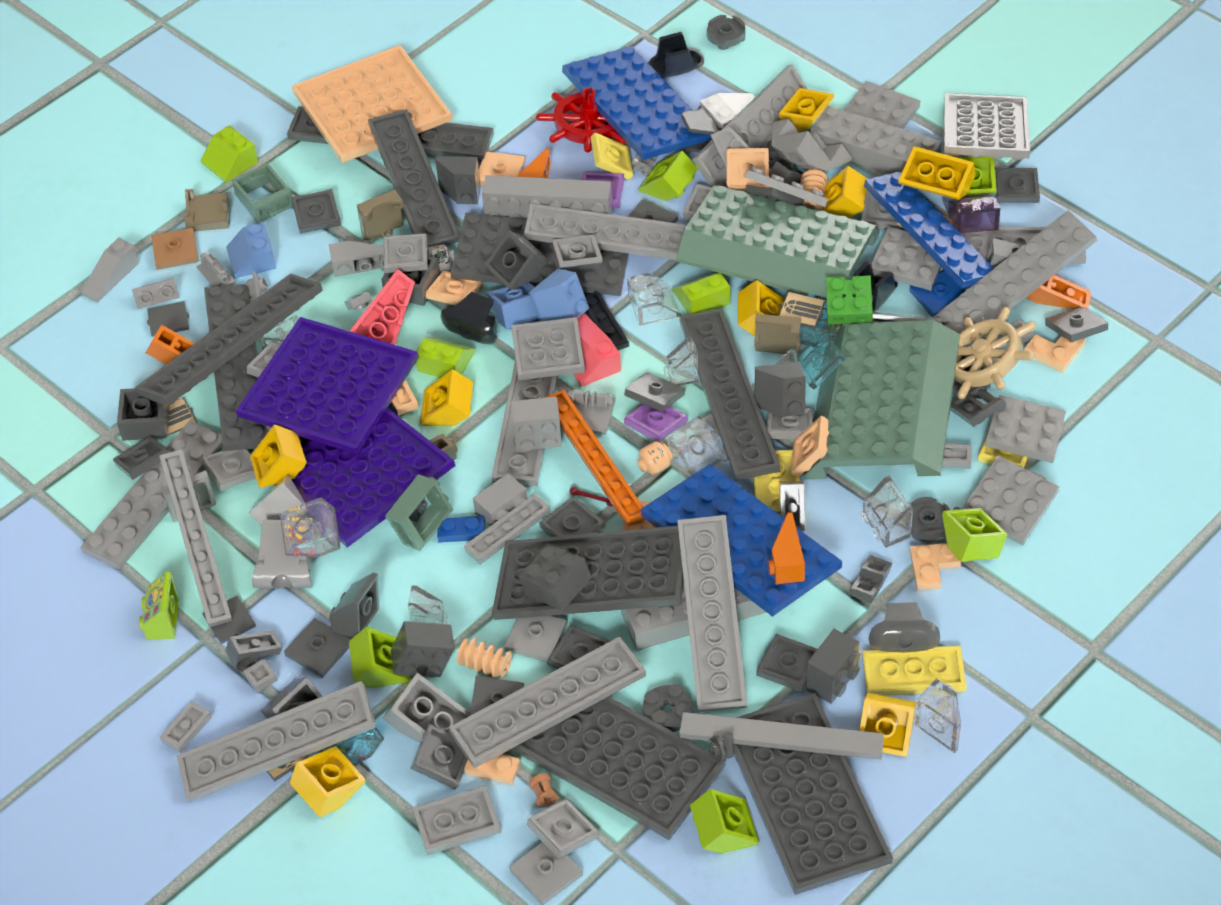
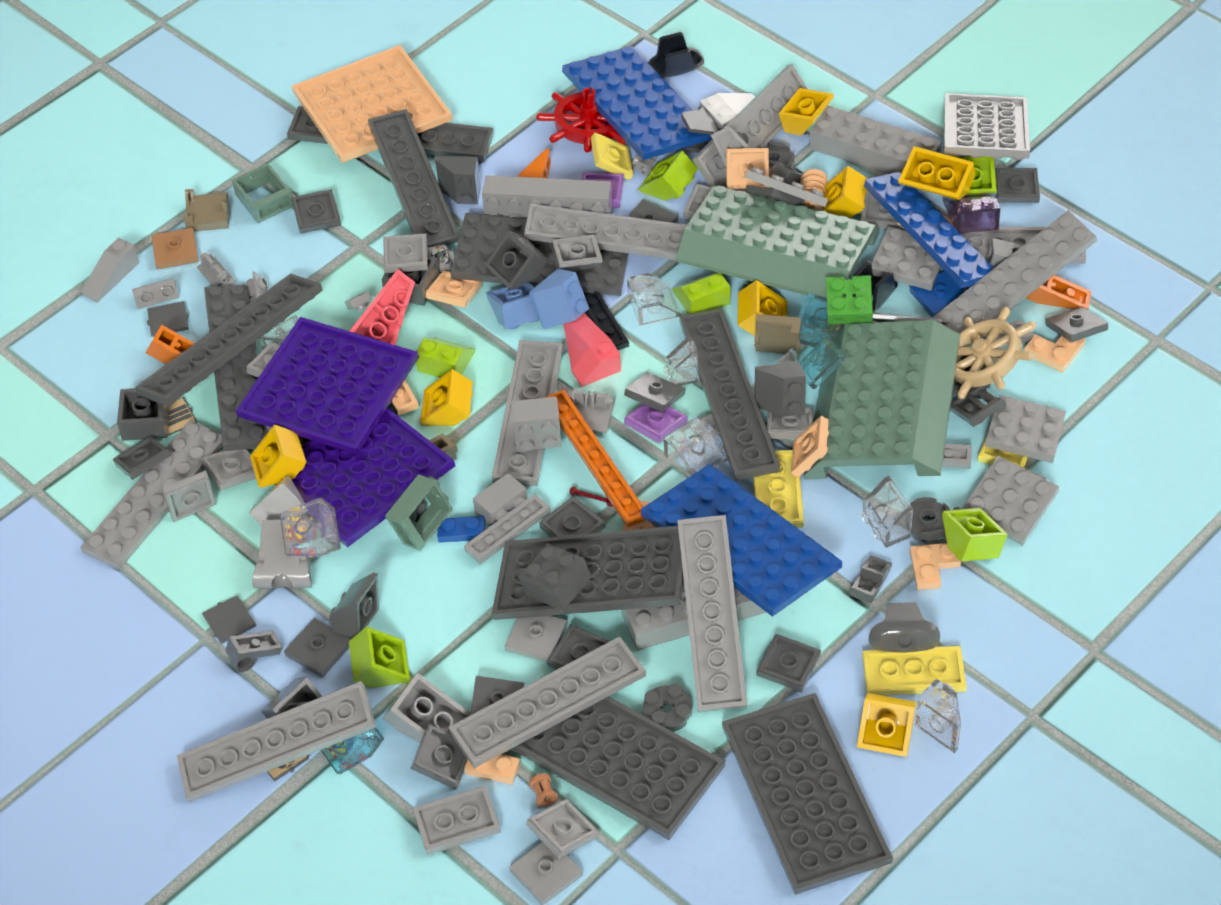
lime slope [139,571,179,640] -> none
light grey plate [159,450,232,627] -> none
light grey plate [160,701,212,753] -> none
lime slope [201,125,258,183] -> none
medium blue slope [226,222,276,278] -> none
light grey plate [243,659,278,693] -> none
yellow slope [290,746,366,818] -> none
light grey slope [328,241,384,277] -> none
dark tan piece [357,190,404,240] -> none
dark grey brick [391,621,455,678] -> none
clear slope [408,585,448,624] -> none
black piece [440,292,495,344] -> none
light nougat piece [457,638,512,679] -> none
light nougat plate [479,152,526,186] -> none
light grey plate [511,317,585,381] -> none
light nougat head [637,441,672,475] -> none
light grey tile [680,712,884,760] -> none
lime slope [690,789,760,854] -> none
dark grey plate [707,15,745,50] -> none
dark grey plate [709,732,733,761] -> none
orange slope [768,513,805,584] -> none
light grey brick [772,119,852,171] -> none
piece [779,292,825,329] -> none
slope [779,481,805,531] -> none
dark grey brick [806,628,861,704] -> none
light grey plate [844,81,921,129] -> none

